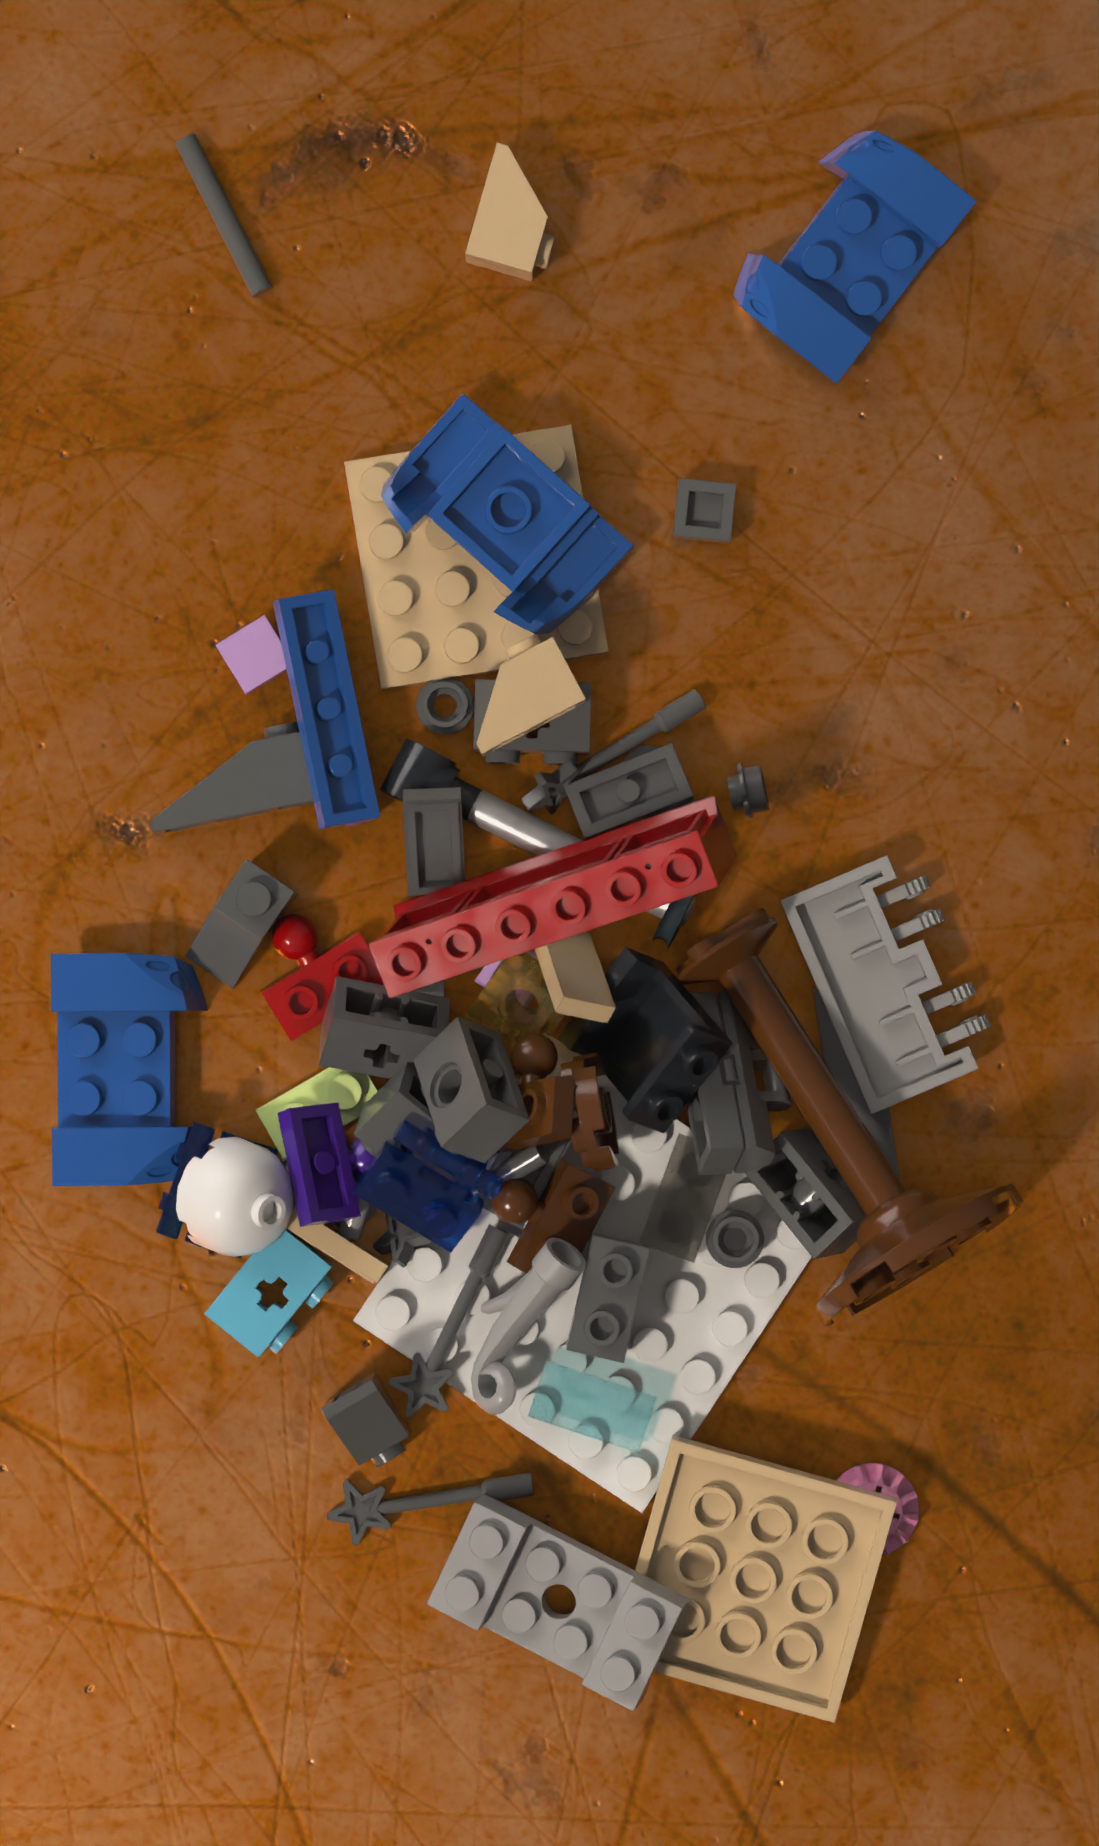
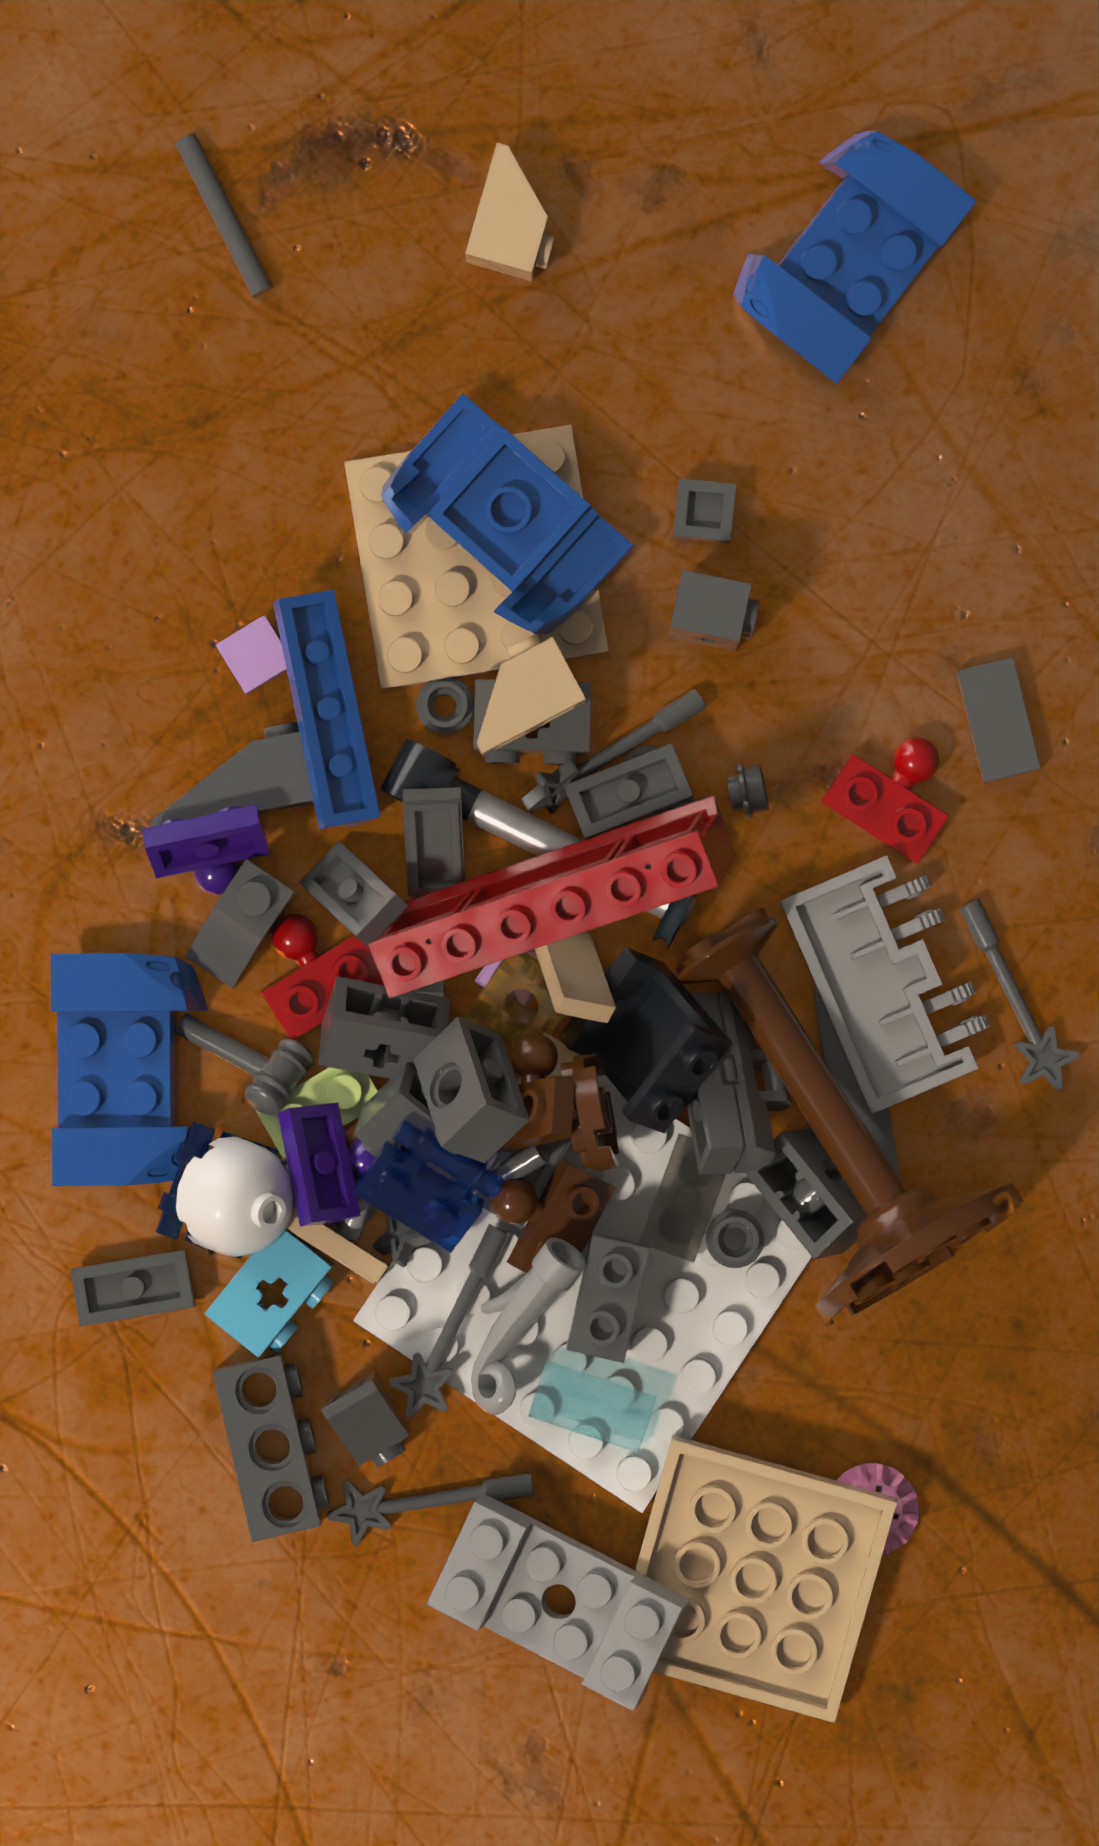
none -> dark grey plate [70,1249,196,1326]
none -> dark purple plate [142,804,269,895]
none -> dark grey piece [175,1013,314,1115]
none -> dark grey brick [212,1352,330,1542]
none -> dark grey plate [299,841,408,948]
none -> dark grey brick [668,570,759,651]
none -> red plate [821,737,949,864]
none -> dark grey tile [956,657,1041,783]
none -> dark grey piece [959,899,1080,1091]

